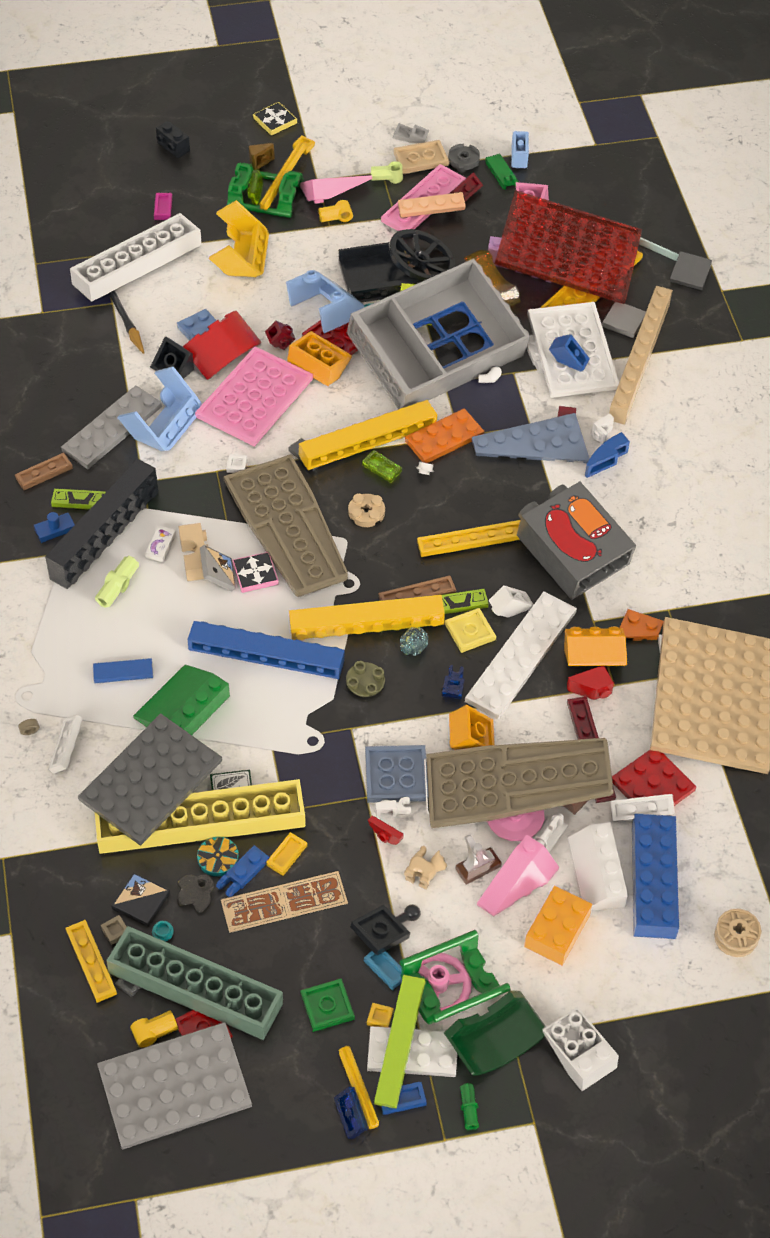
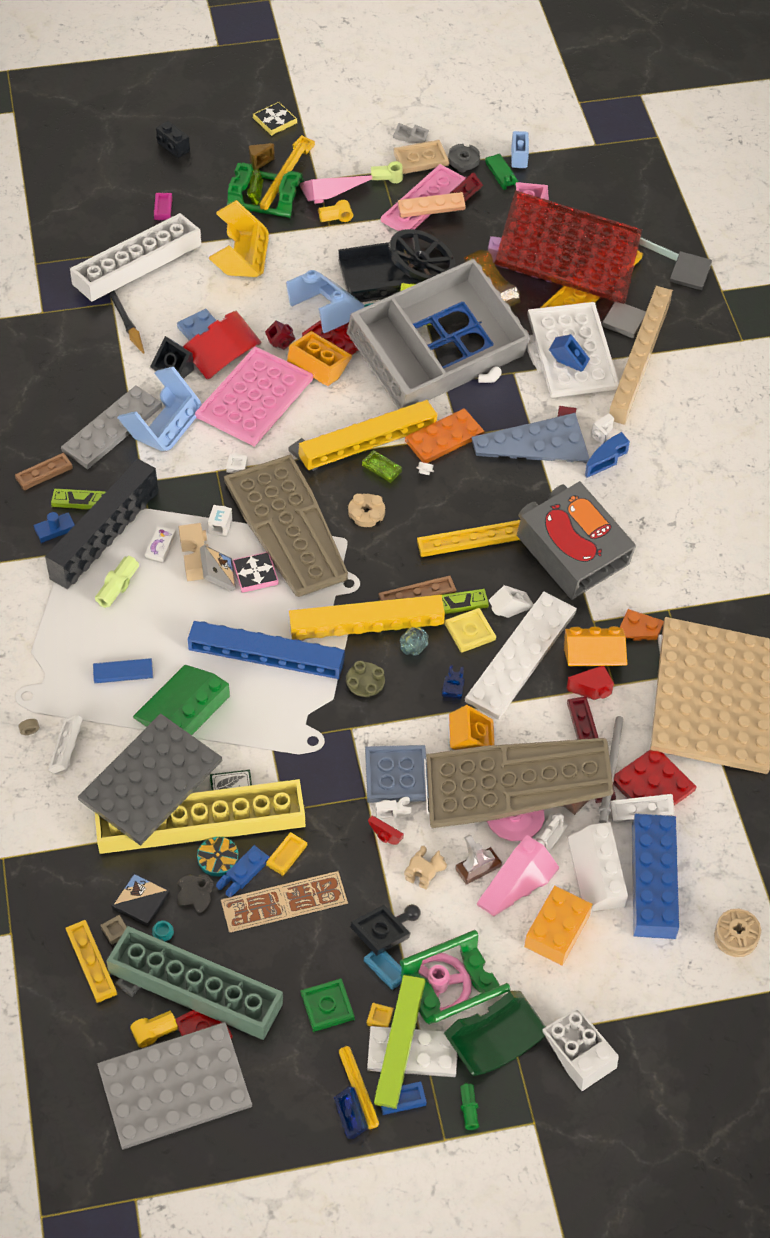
none -> white brick [208,505,232,537]
none -> light grey bar [598,716,623,823]

